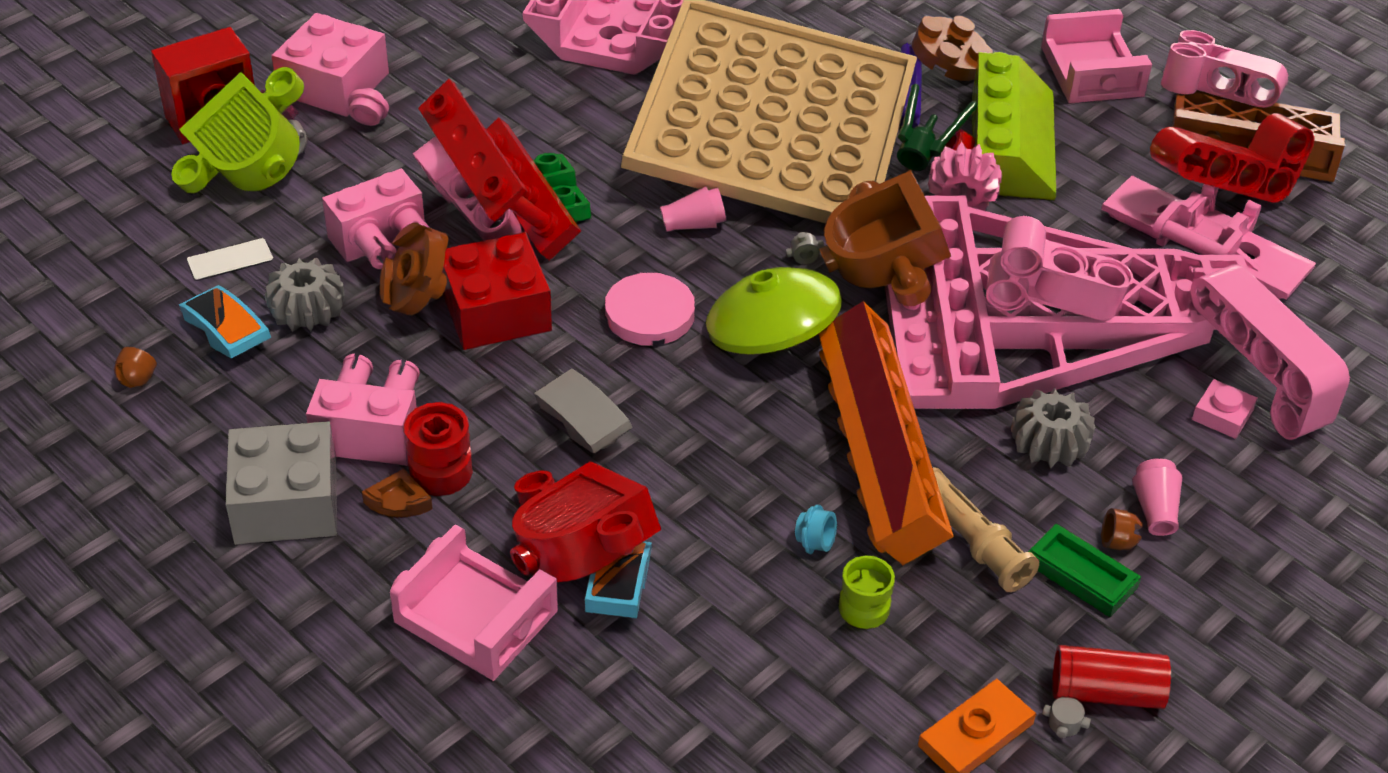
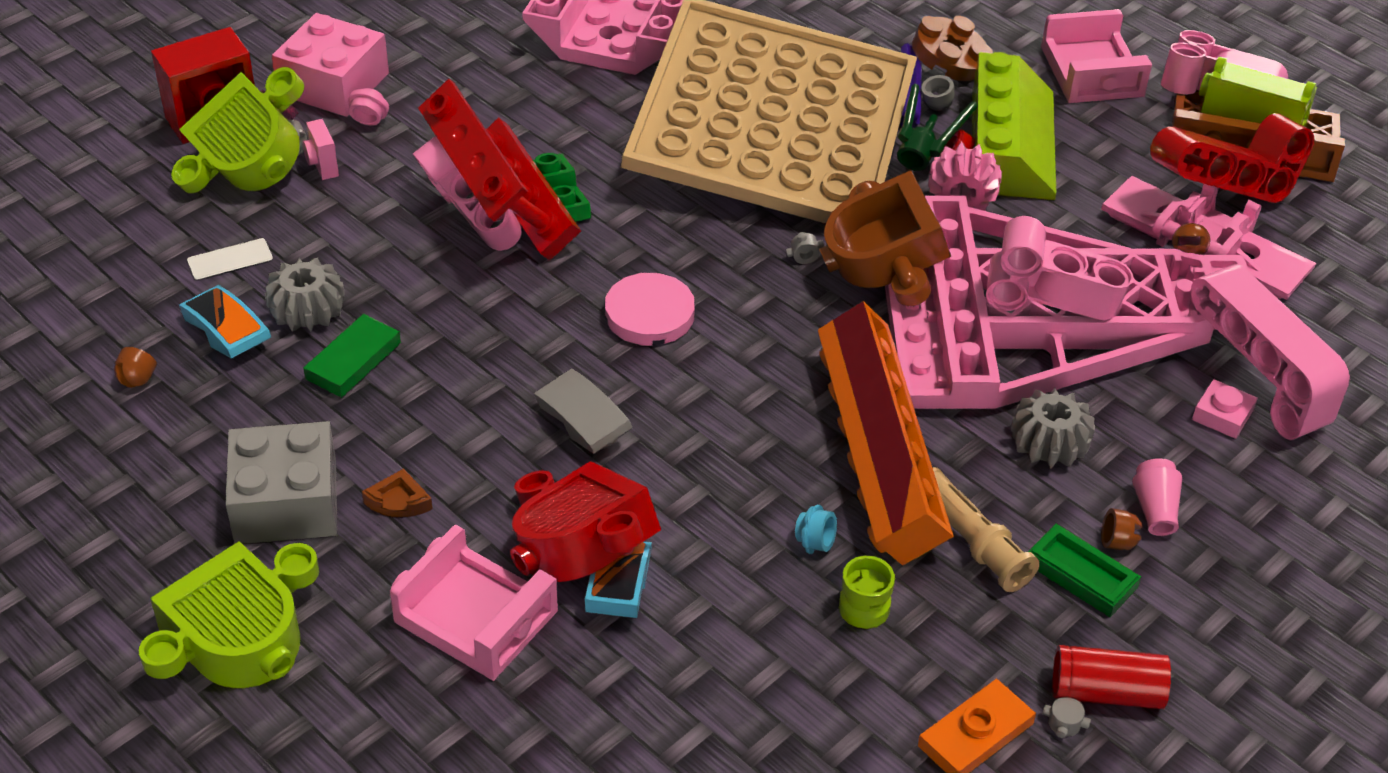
bright pink brick [306,354,420,466] -> none
bright pink brick [322,168,430,269] -> none
dark orange plate [380,223,448,316] -> none
red wheel [404,402,473,496] -> none
red brick [442,232,552,350] -> none
bright pink cone [660,186,726,232] -> none
lime dish [706,267,842,354] -> none
none -> lime piece [139,541,319,688]
none -> bright pink plate [302,119,339,180]
none -> green tile [303,313,401,398]
none -> light grey hinge [921,75,955,111]
none -> dark orange hinge [1172,223,1211,255]
none -> lime brick [1199,56,1317,127]

